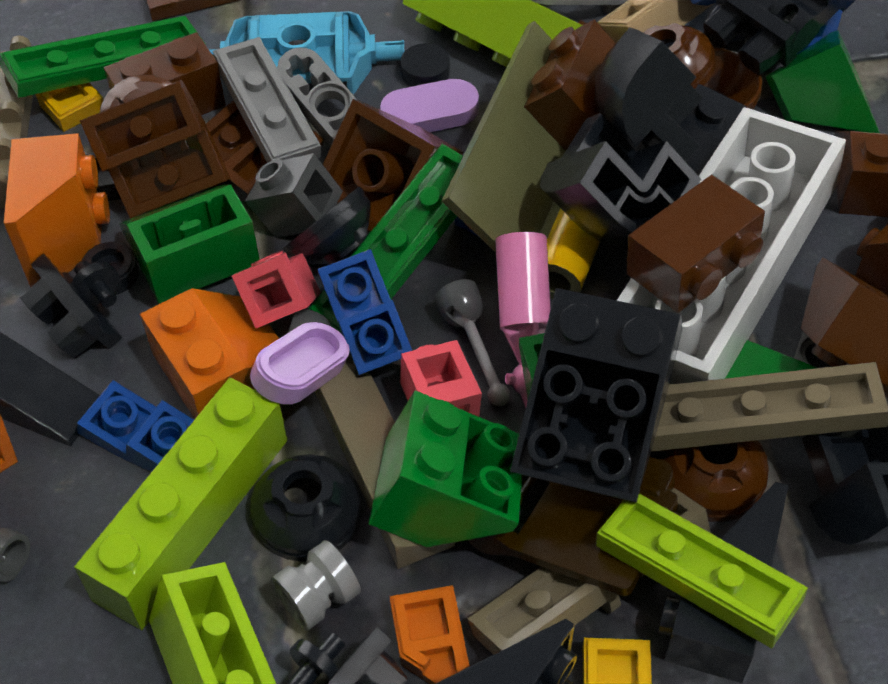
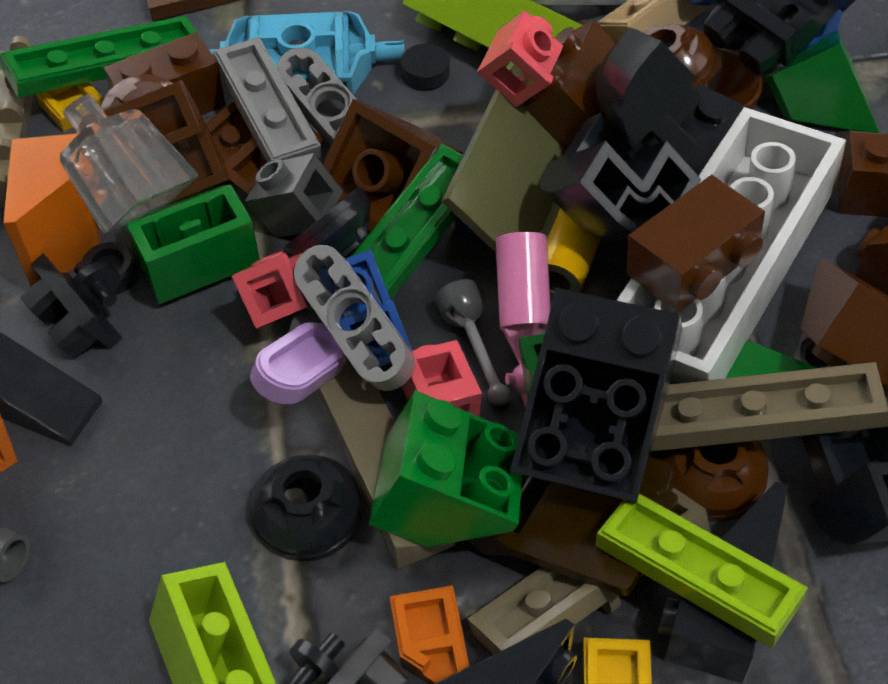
lime brick [74,377,287,631] -> none
blue slope [77,380,194,472] -> none
orange slope [140,288,279,419] -> none
light grey wheel [271,540,361,631] -> none
lavender tile [380,79,479,132] -> none
none -> clear torso [60,94,199,234]
none -> light grey beam [294,245,415,391]
none -> coral brick [477,10,563,107]

